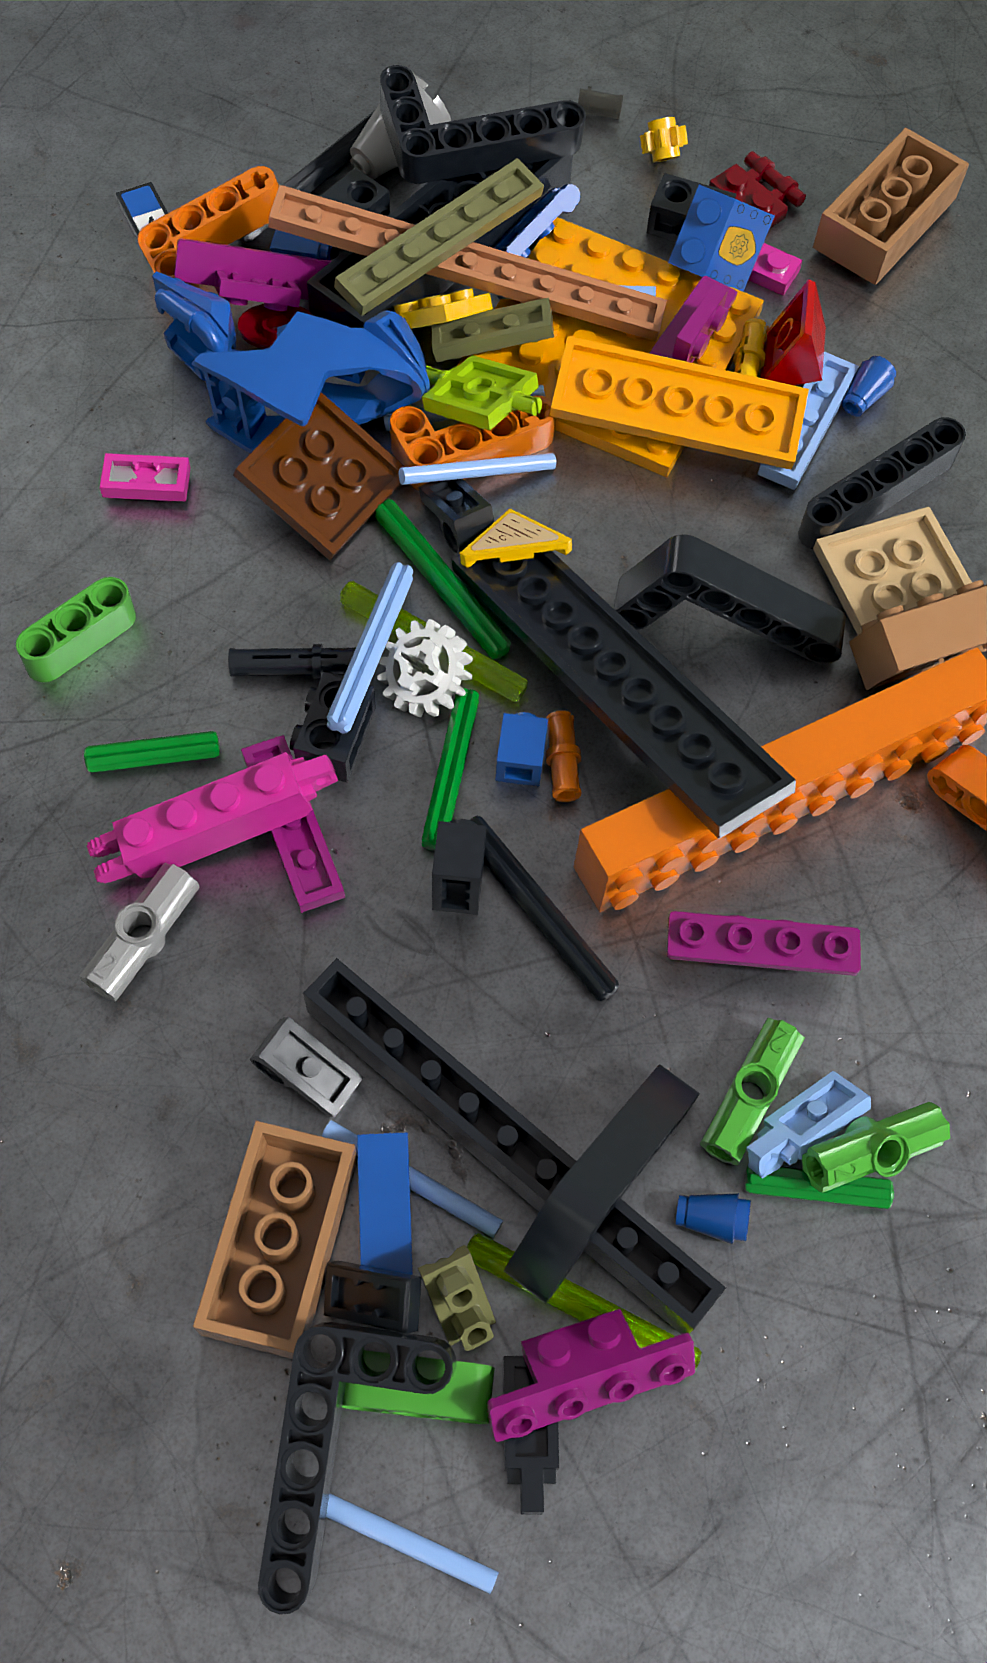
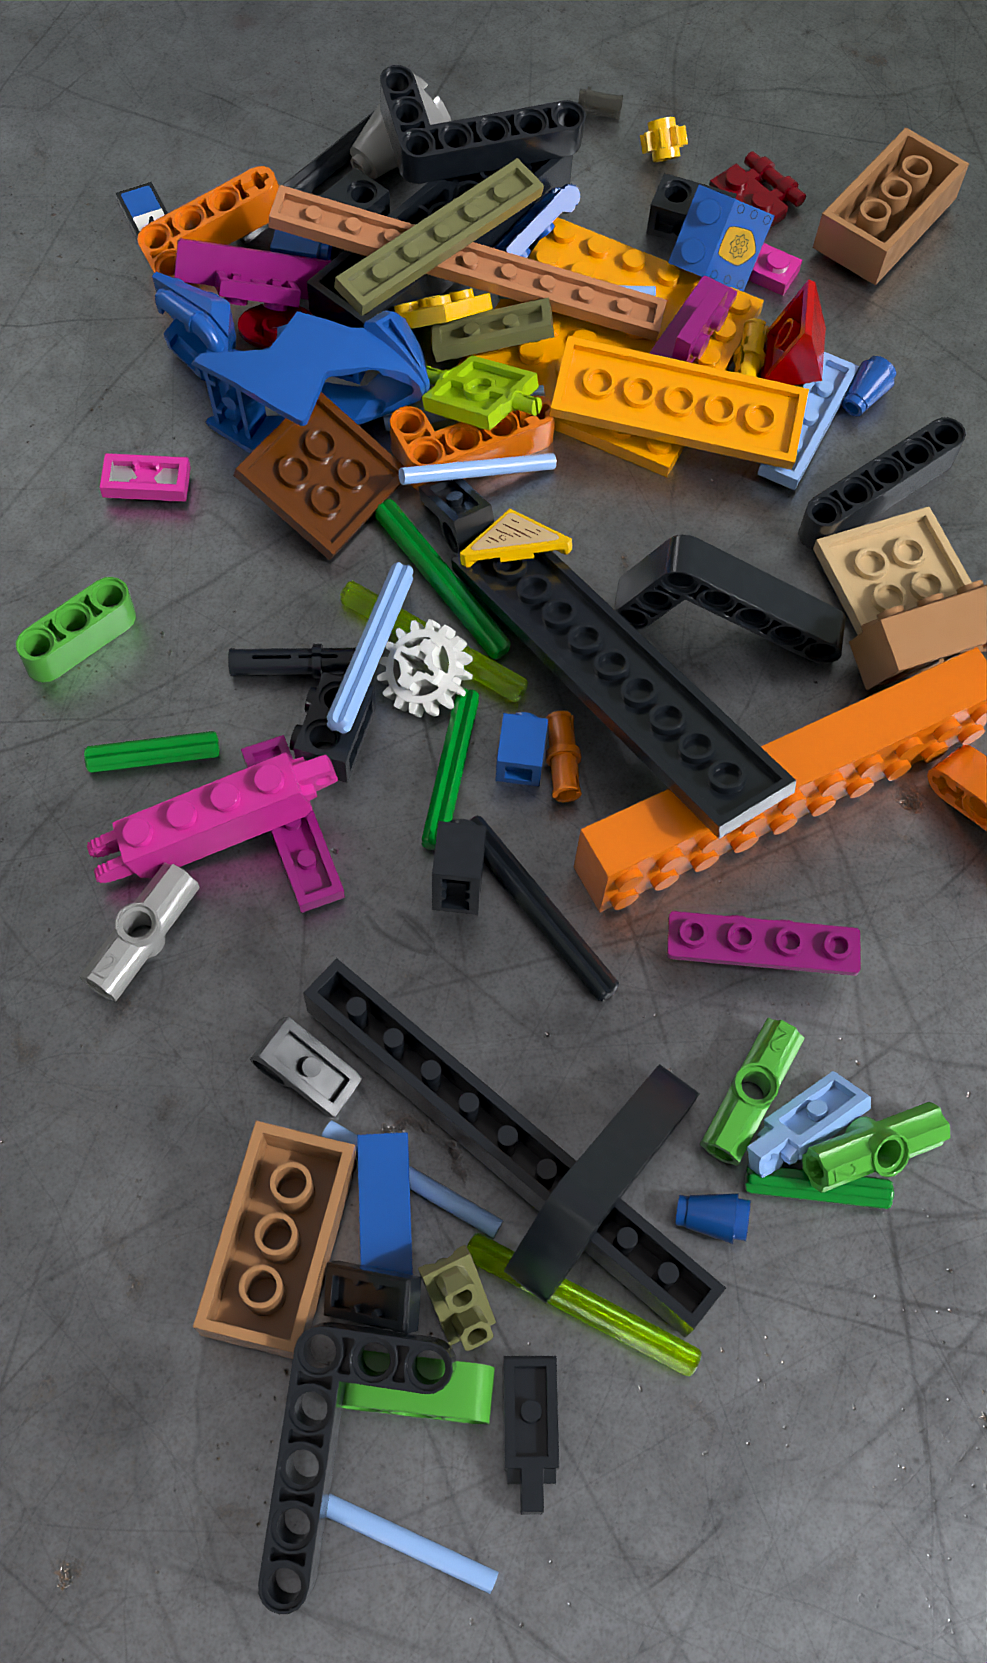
magenta bracket [487,1309,696,1442] -> none

